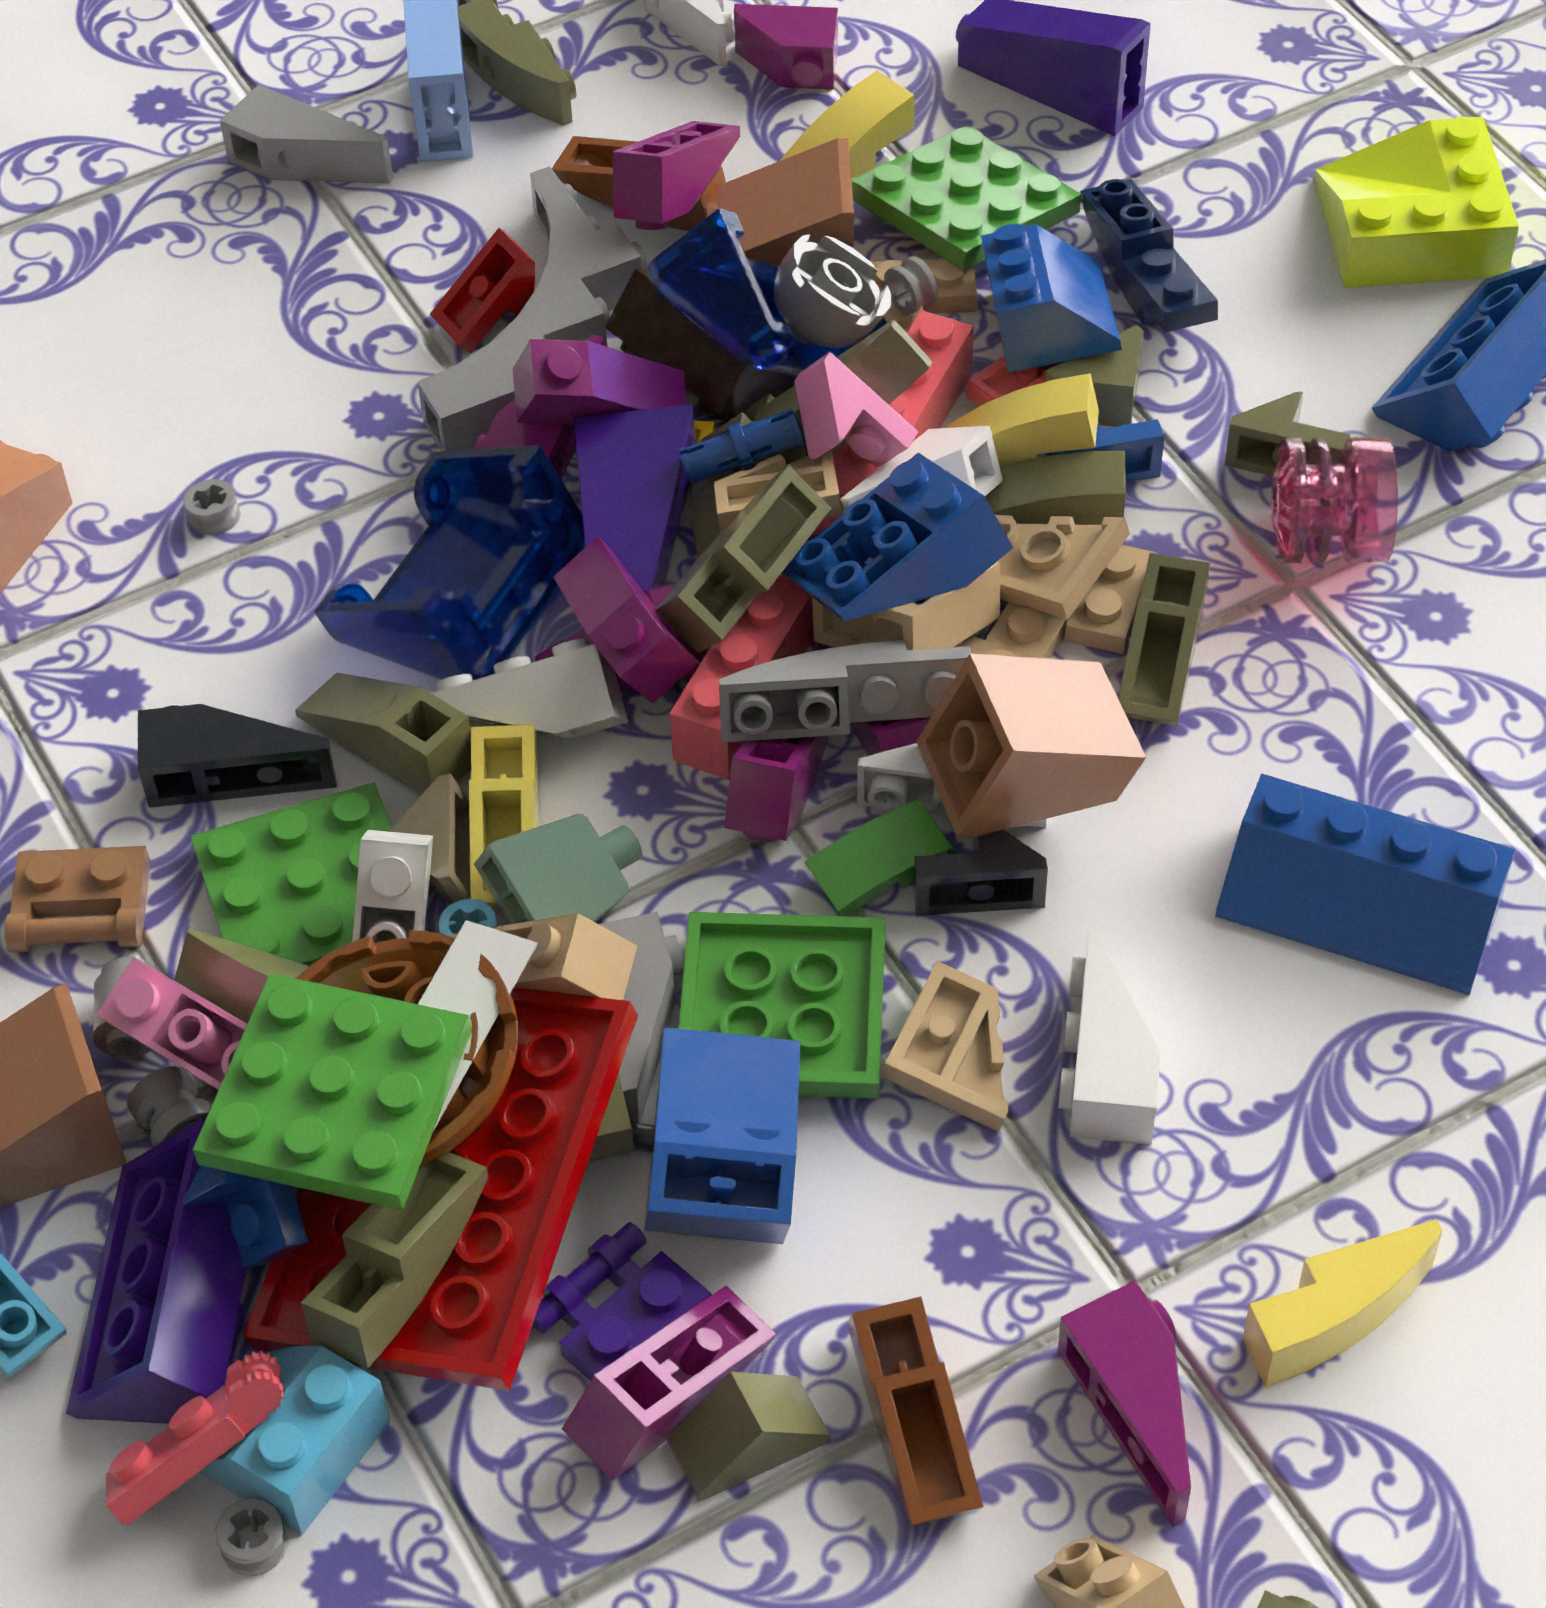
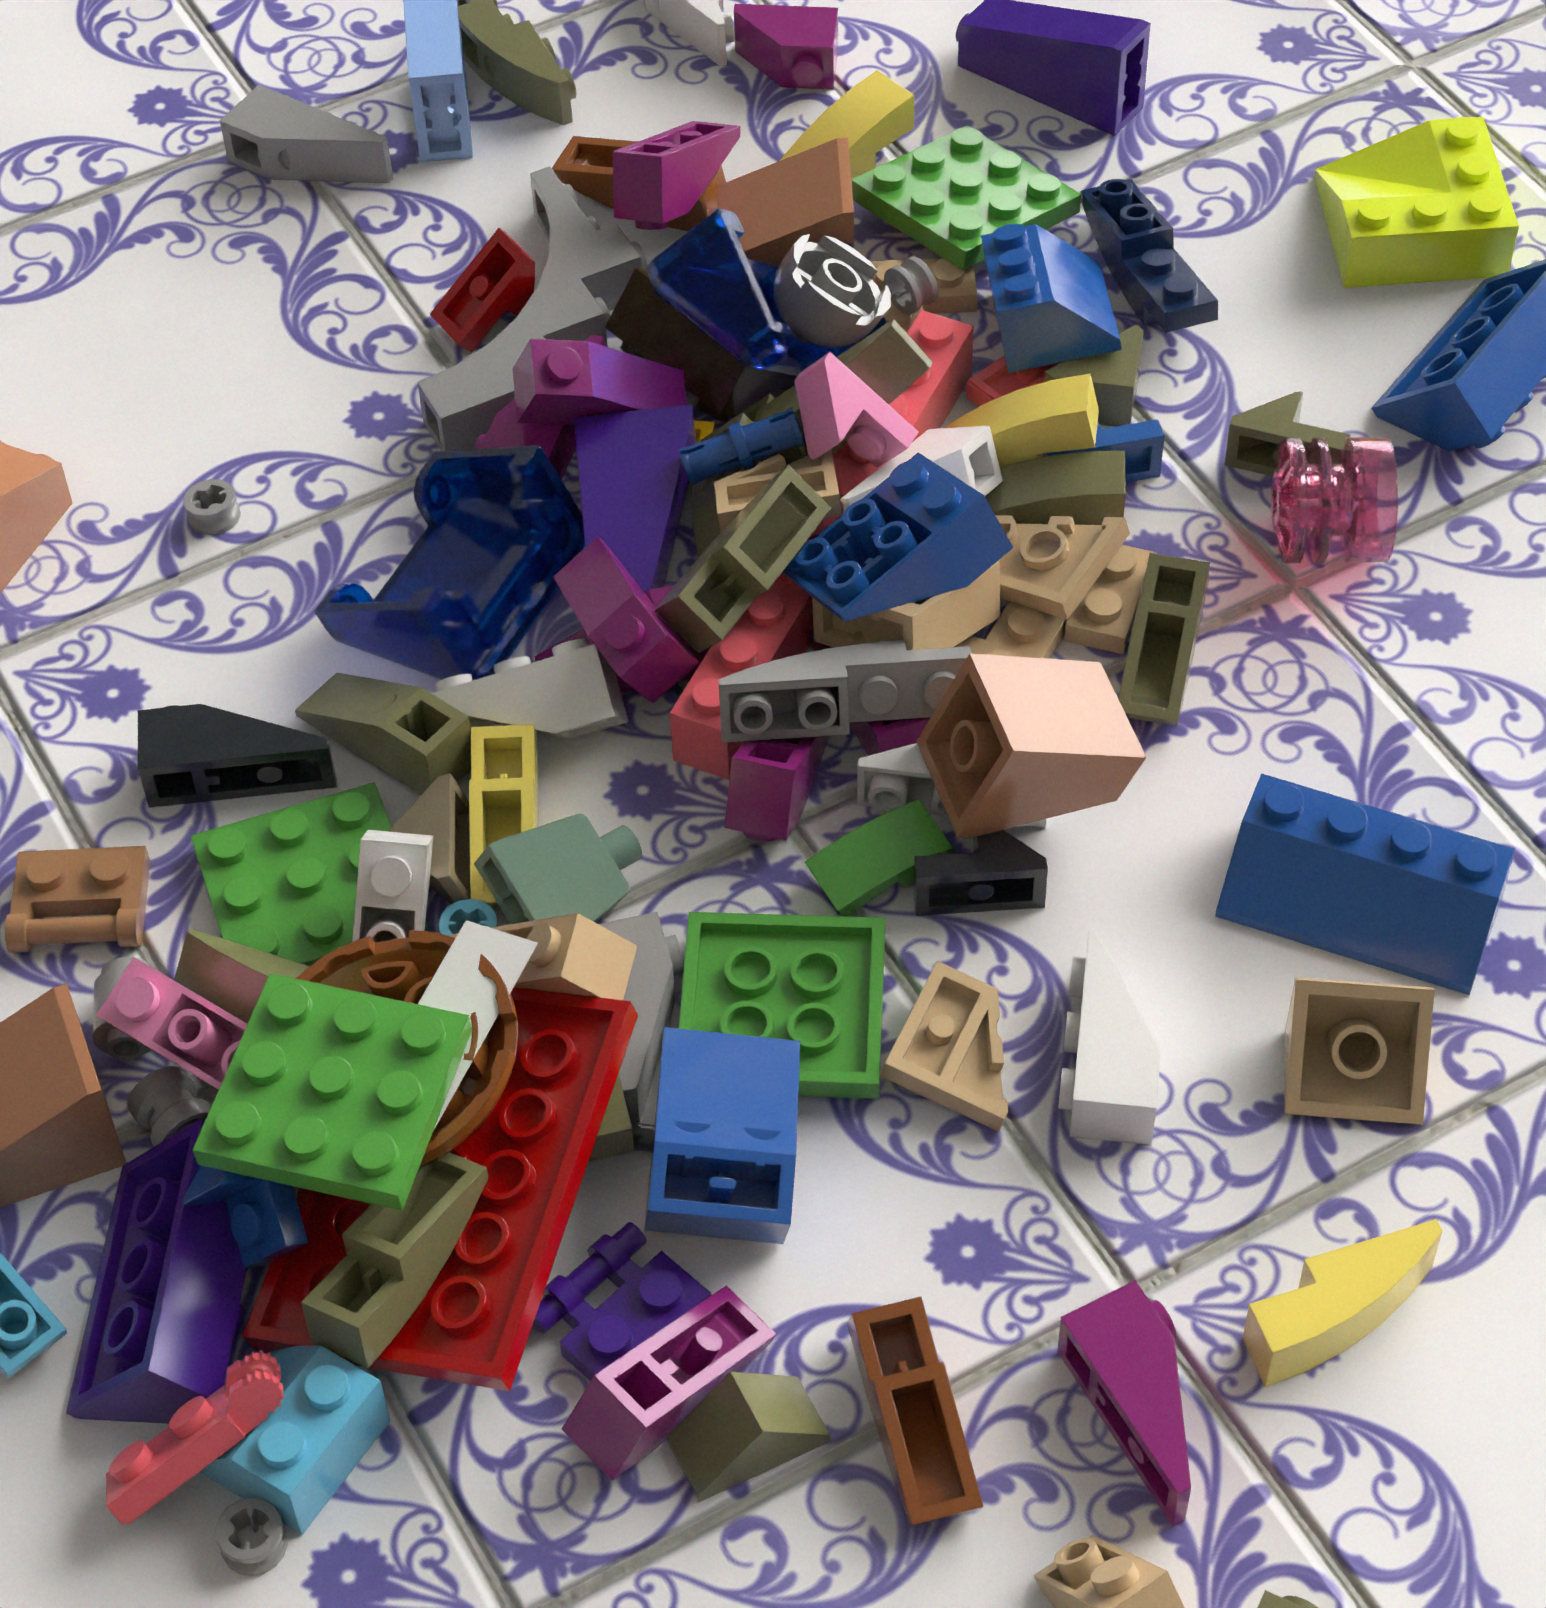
none -> tan slope [1284,977,1435,1125]

